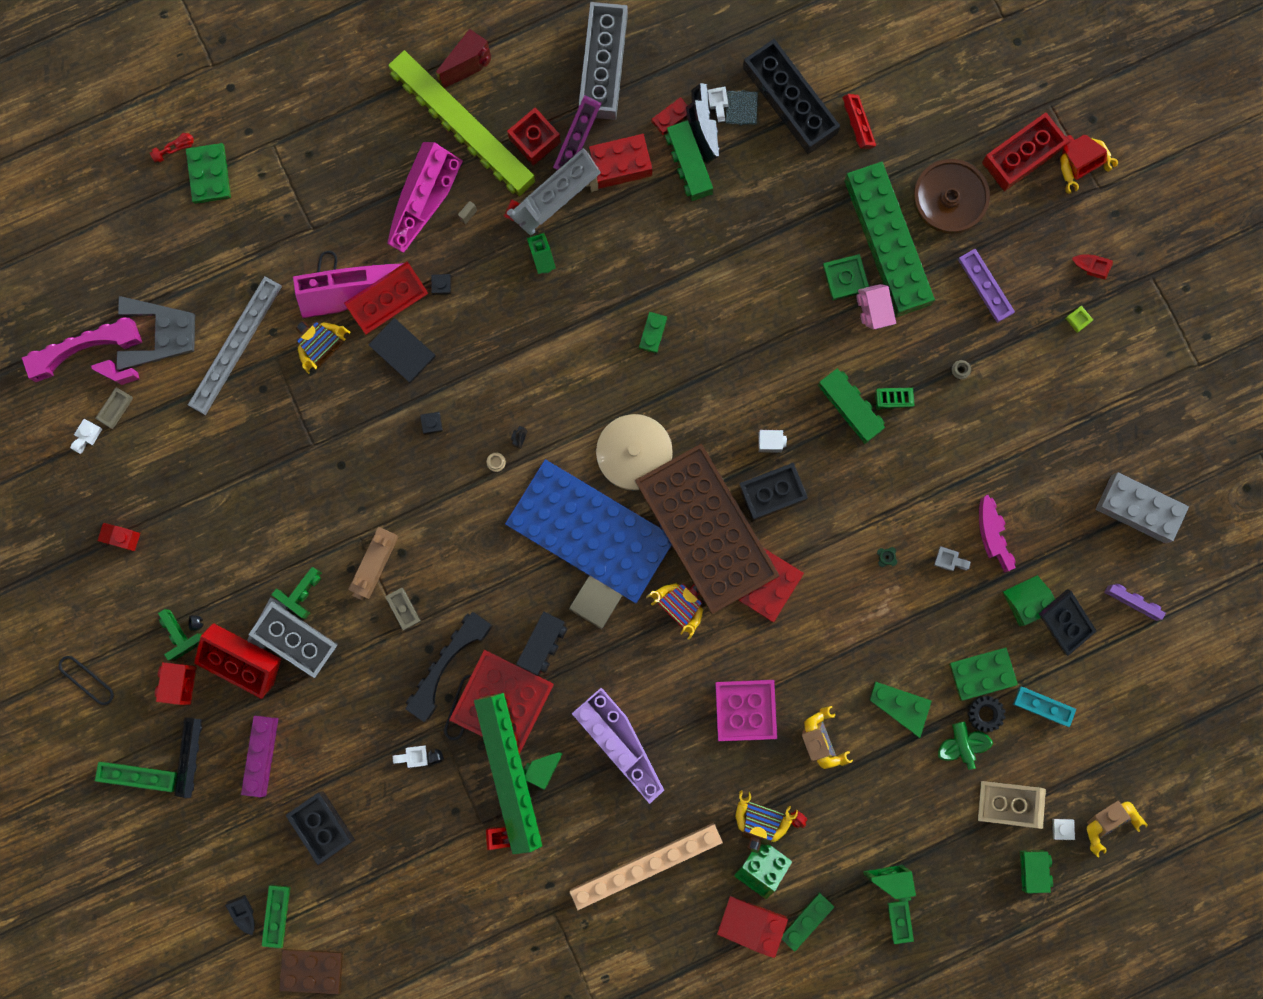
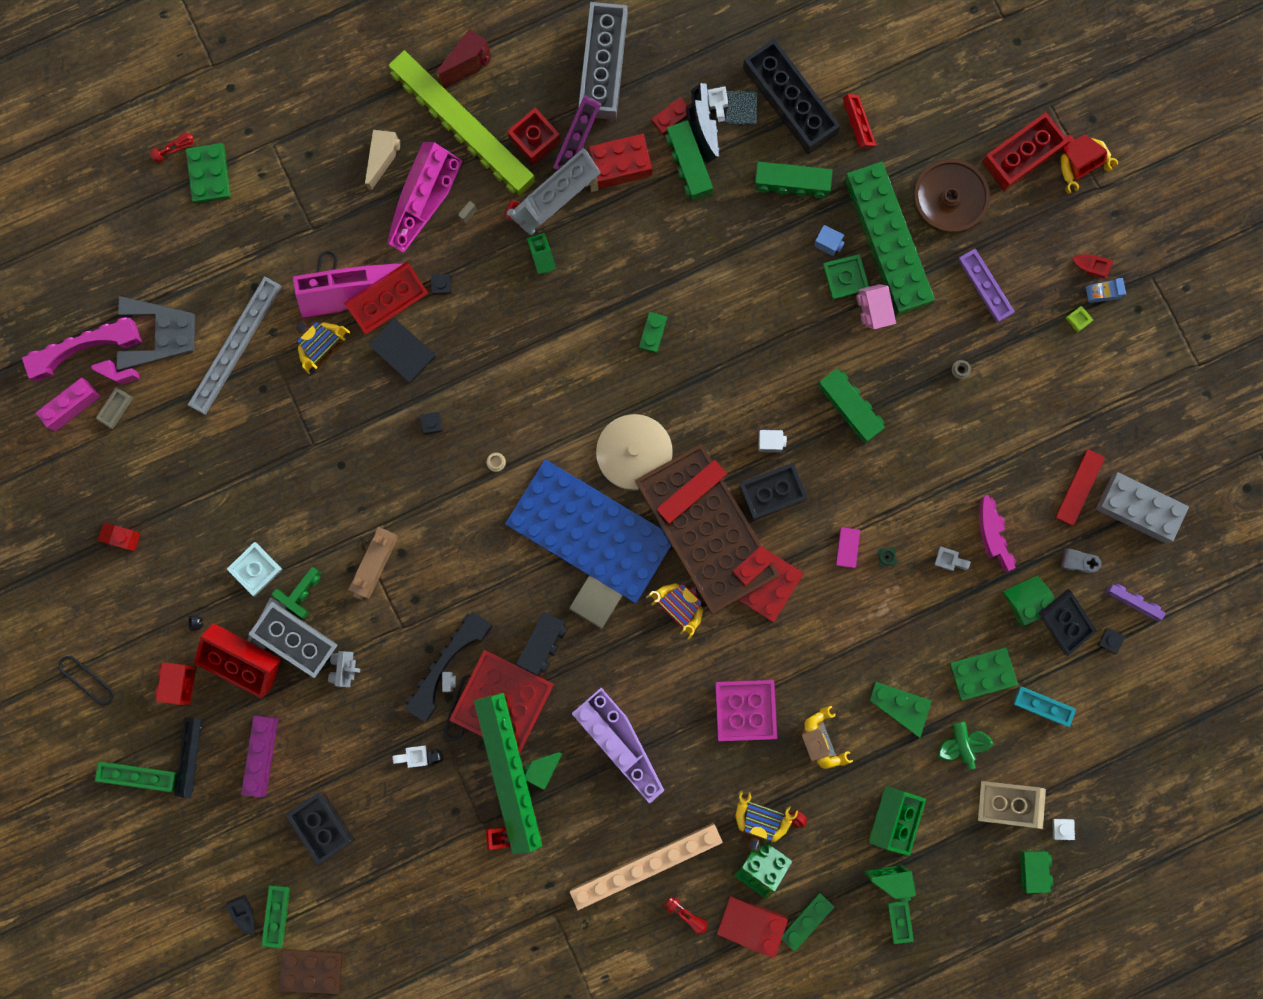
white plate [70,419,102,454] -> none
green bracket [158,609,202,662] -> none
dark tan plate [385,587,421,631] -> none
black plate [511,426,528,449] -> none
green slope [875,388,915,410] -> none
black tyre [967,696,1006,732] -> none
torso [1087,801,1148,857] -> none
none -> dark pink brick [36,378,101,431]
none -> light aqua plate [227,542,283,597]
none -> light grey hips [328,651,360,687]
none -> tan slope [365,130,400,190]
none -> light grey plate [442,672,456,692]
none -> red tile [656,460,727,524]
none -> red piece [664,897,707,934]
none -> red plate [732,545,775,586]
none -> green brick [754,162,833,199]
none -> medium blue brick [814,225,845,256]
none -> dark pink tile [836,527,860,568]
none -> green slope [869,786,926,856]
none -> red tile [1055,449,1105,526]
none -> flat silver piece [1061,549,1101,573]
none -> medium blue leg [1086,278,1126,303]
none -> black plate [1098,628,1125,654]

